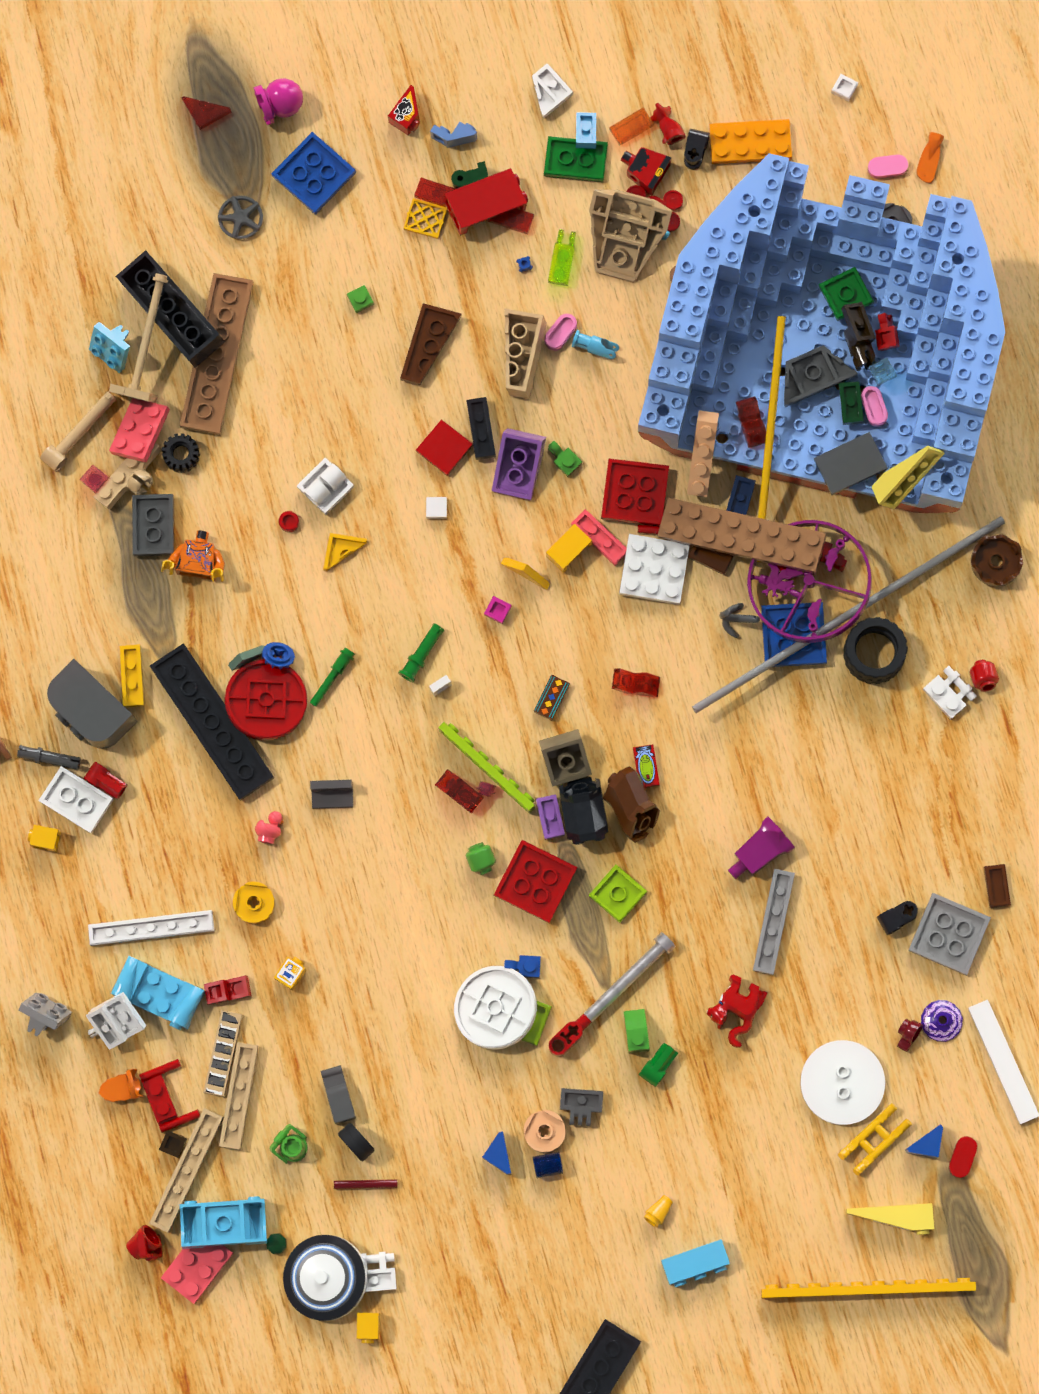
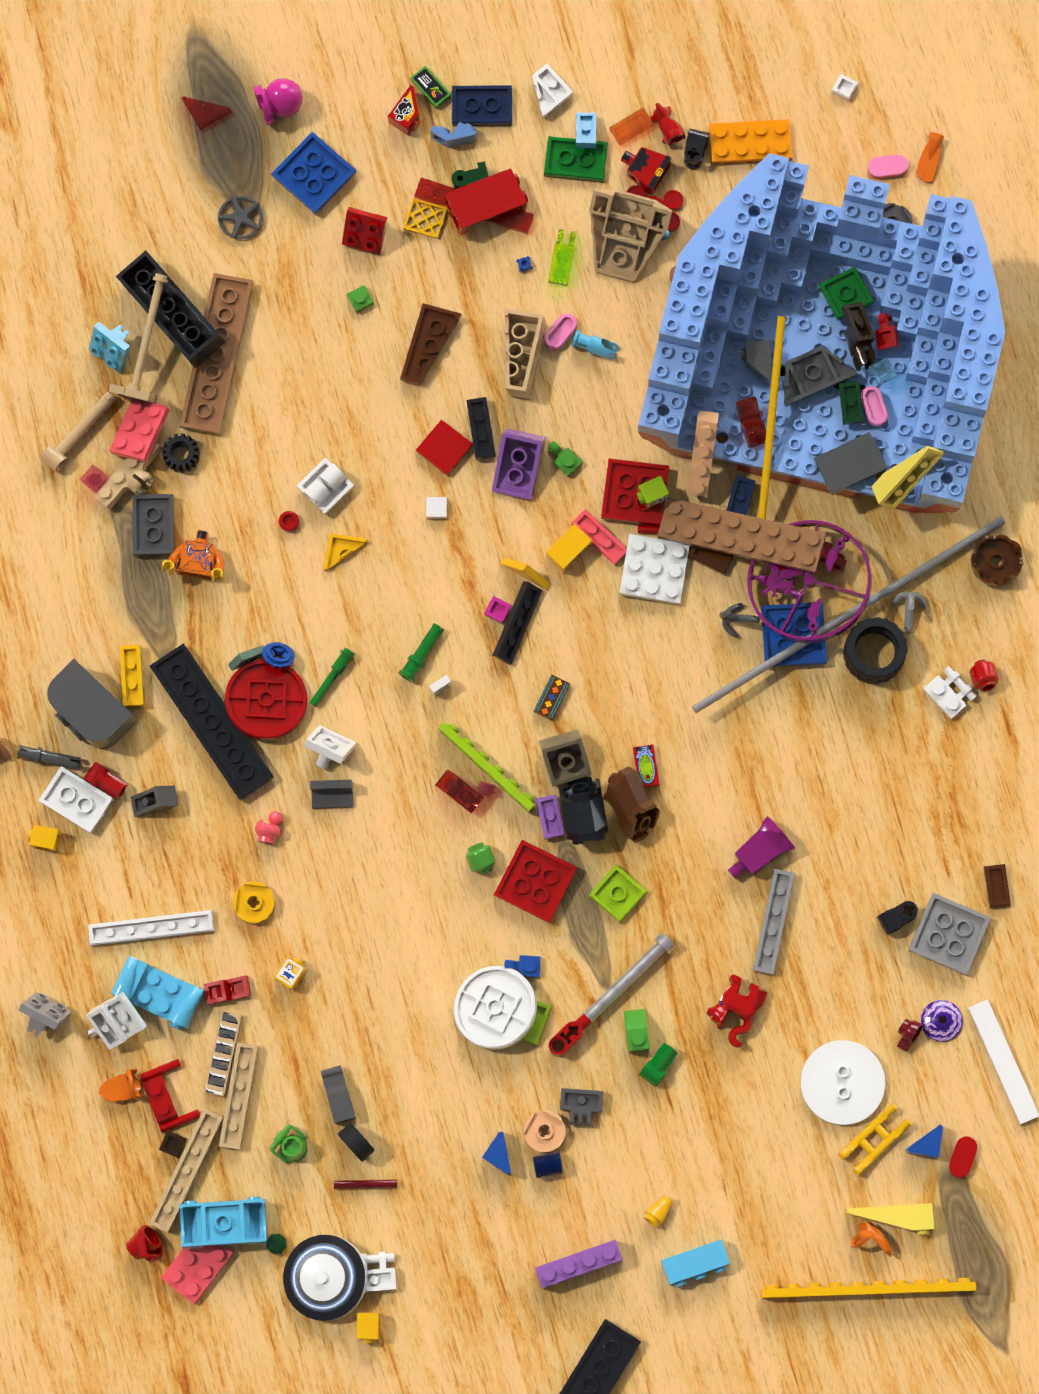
clear red slope [612,668,660,697] -> none
none -> dark grey slope [131,785,179,817]
none -> white tile [304,725,356,769]
none -> red plate [342,207,387,255]
none -> tile [410,66,451,108]
none -> dark blue tile [452,85,512,126]
none -> black plate [492,581,542,665]
none -> medium lavender brick [535,1240,622,1289]
none -> lime brick [636,476,669,508]
none -> dark grey slope [741,340,772,385]
none -> orange piece [850,1221,892,1257]
none -> light grey piece [891,591,927,633]

